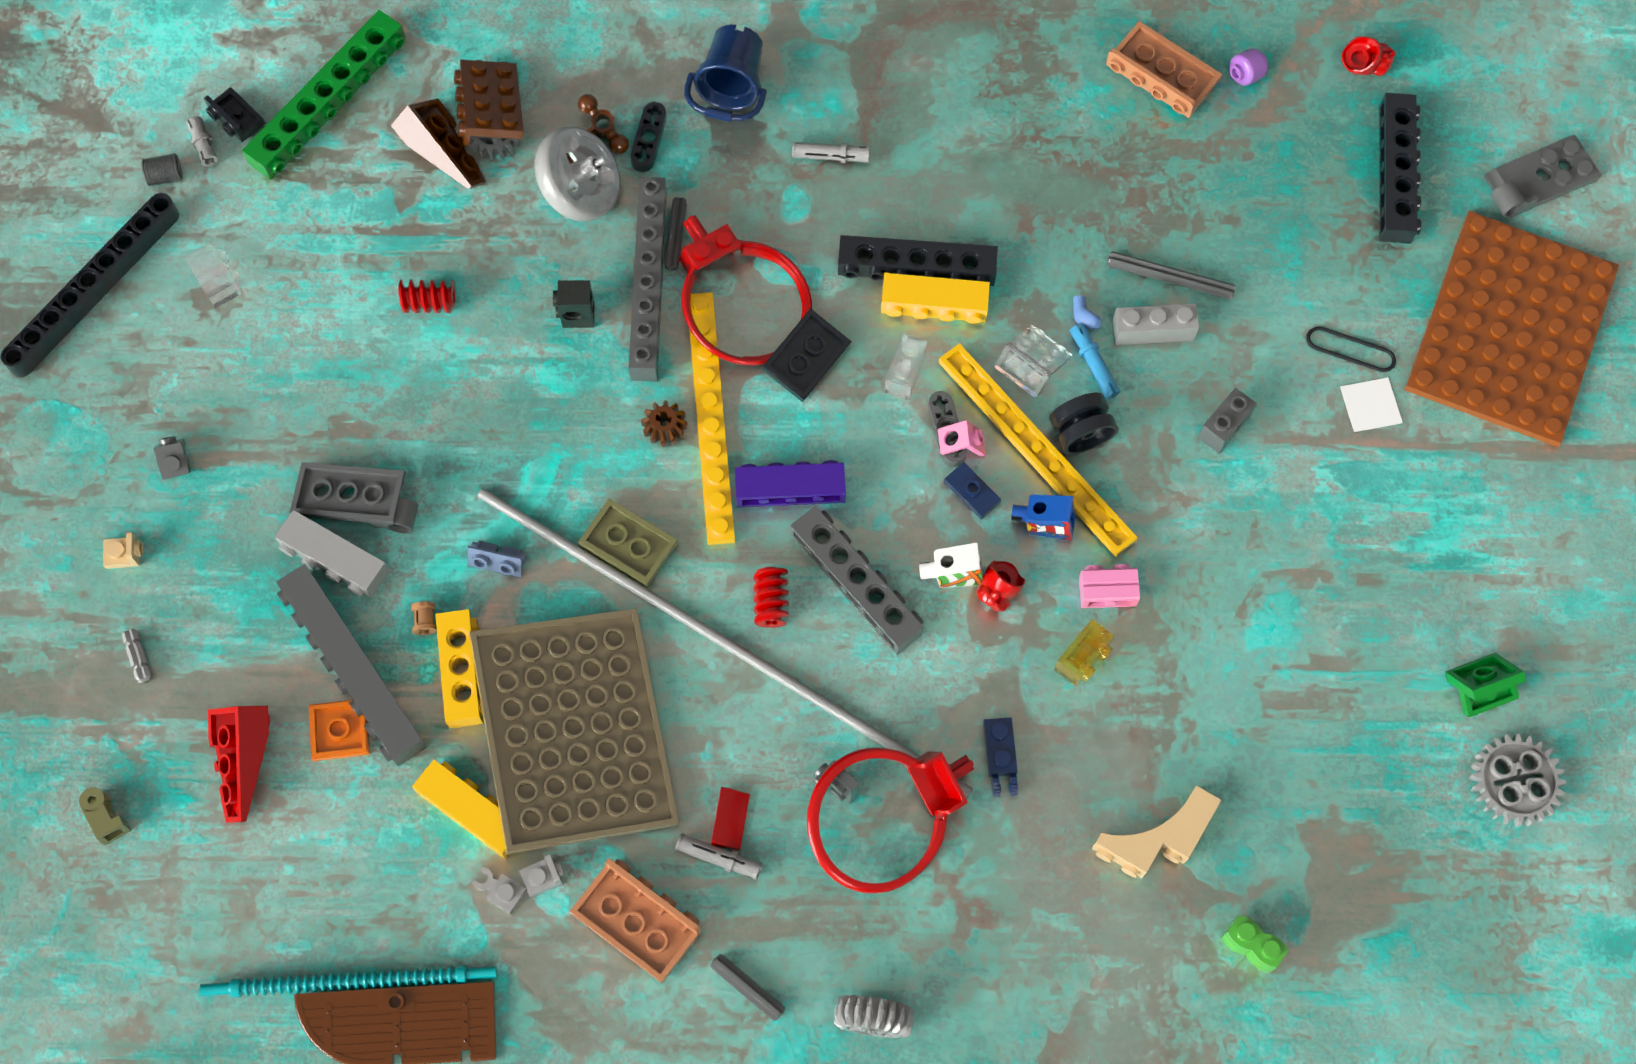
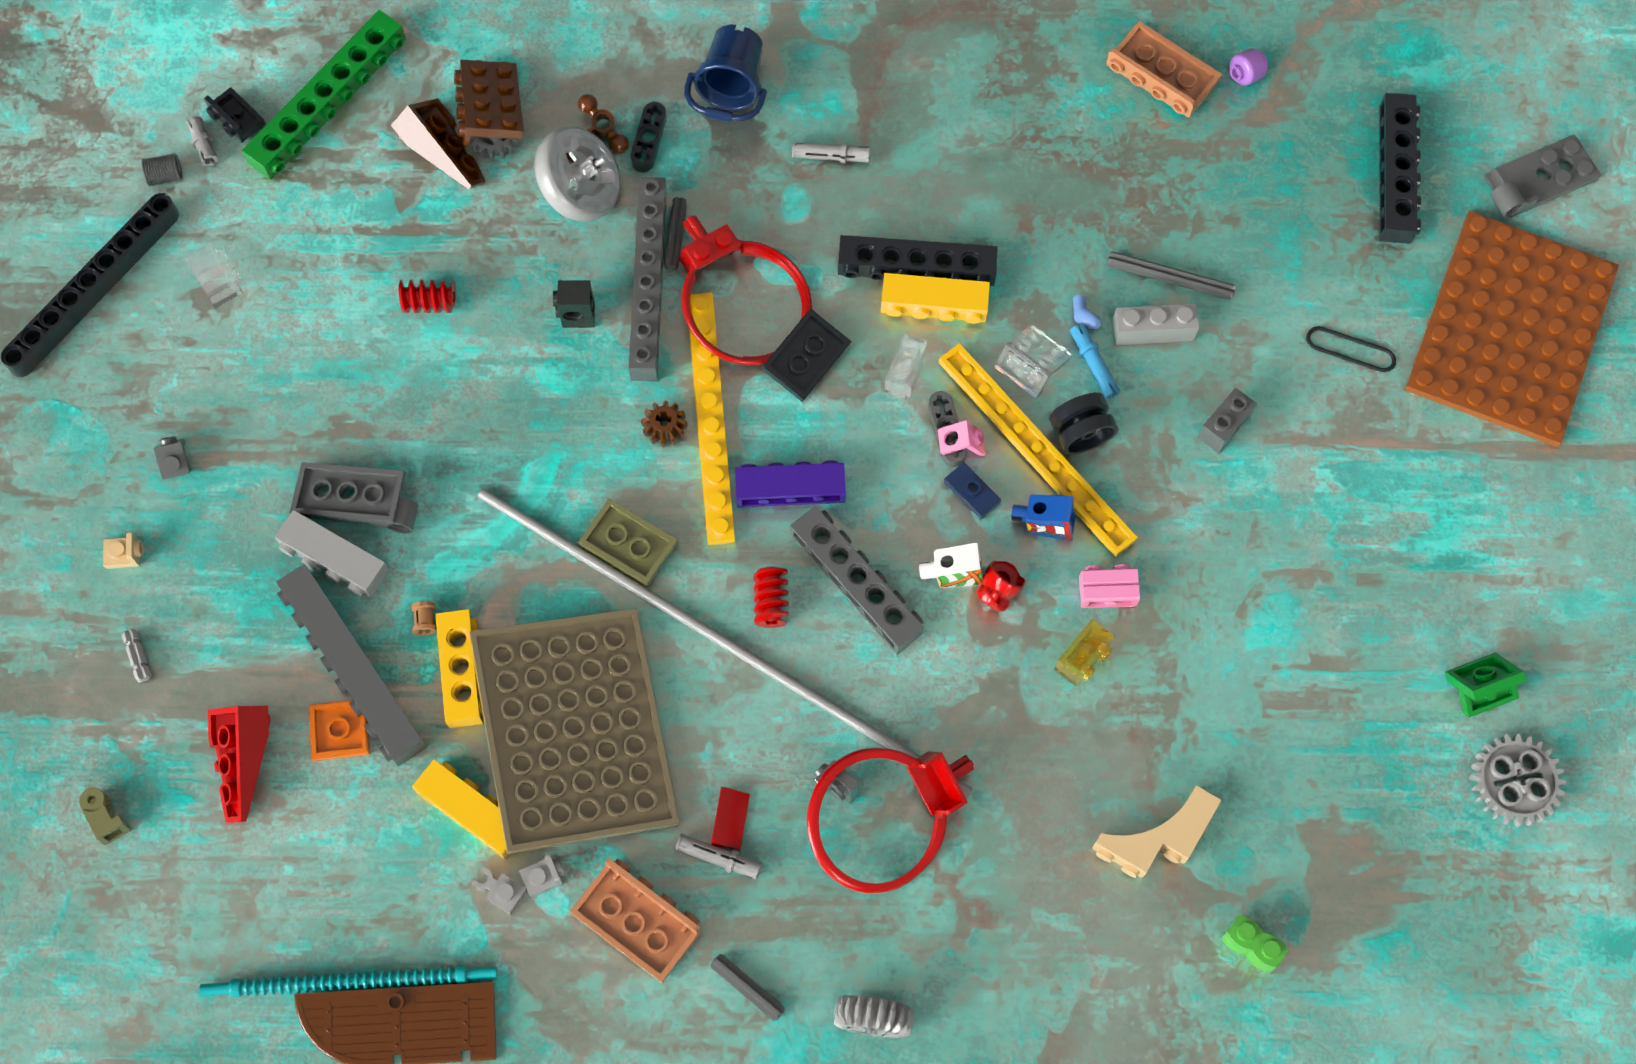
sand blue hinge [467,540,527,578] -> none
dark blue hinge [983,717,1018,797] -> none
white sticker [1340,377,1403,432] -> none
red hair [1341,37,1395,76] -> none

